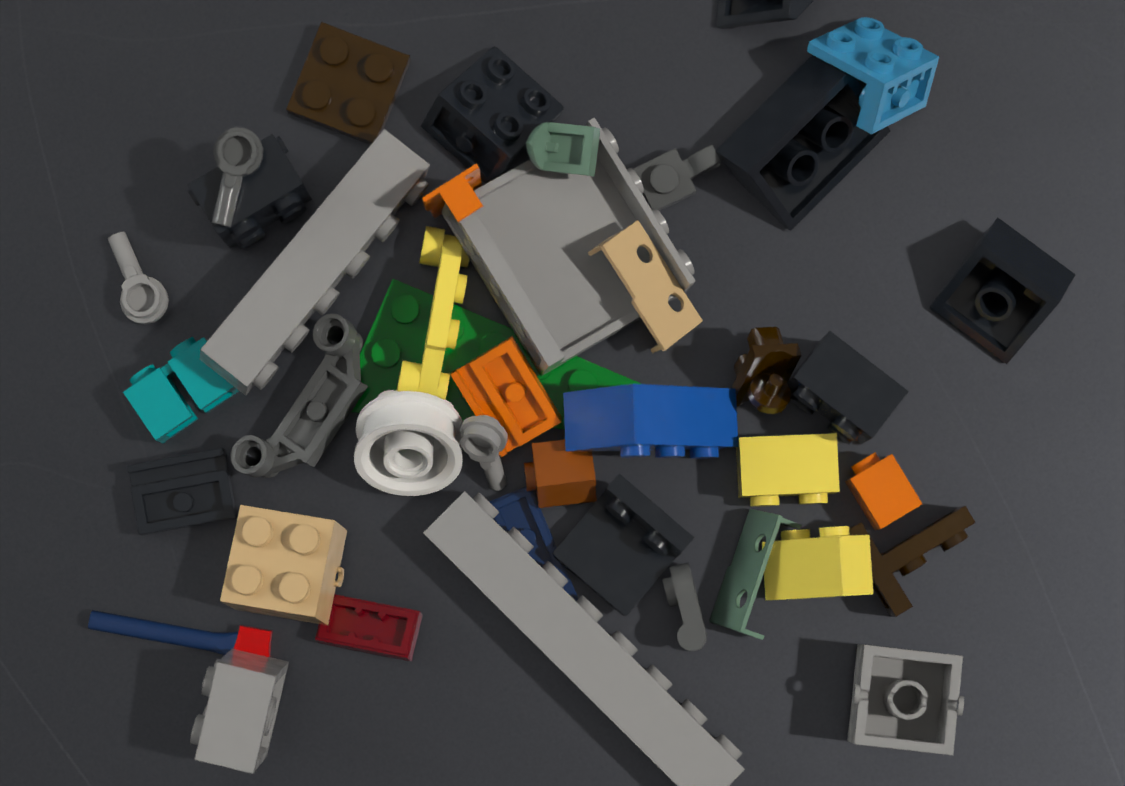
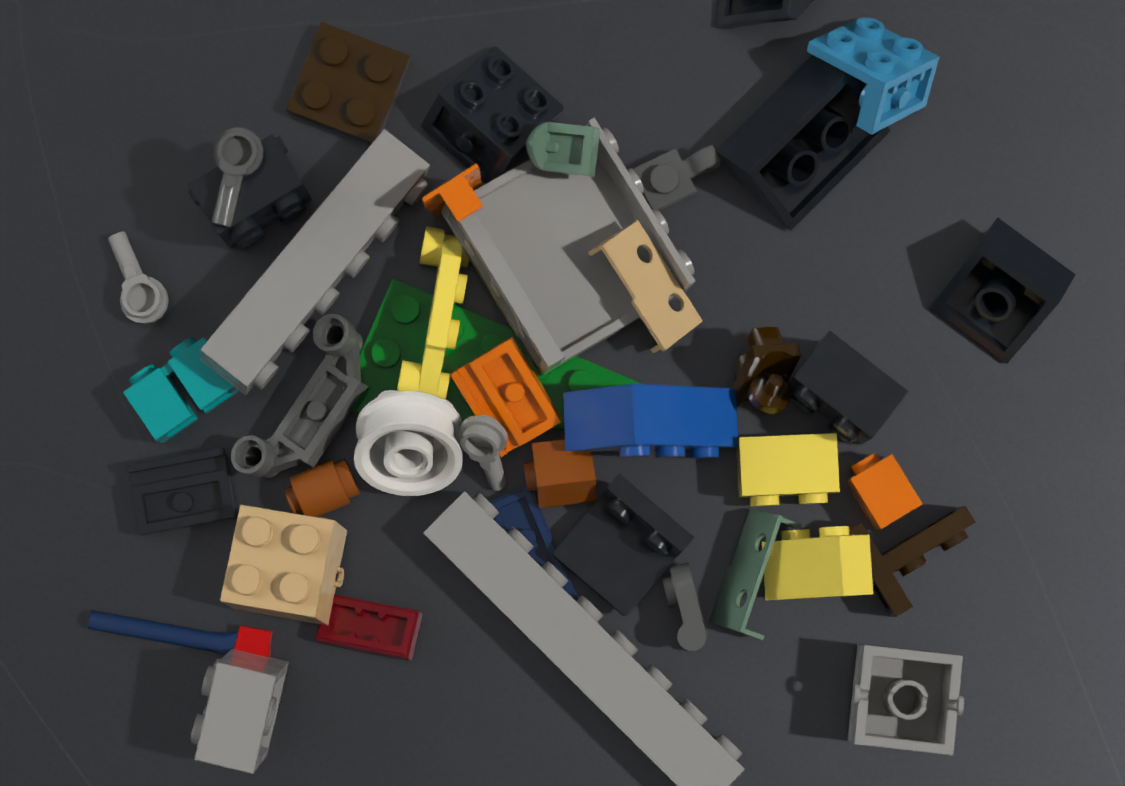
none -> dark orange brick [284,458,360,517]

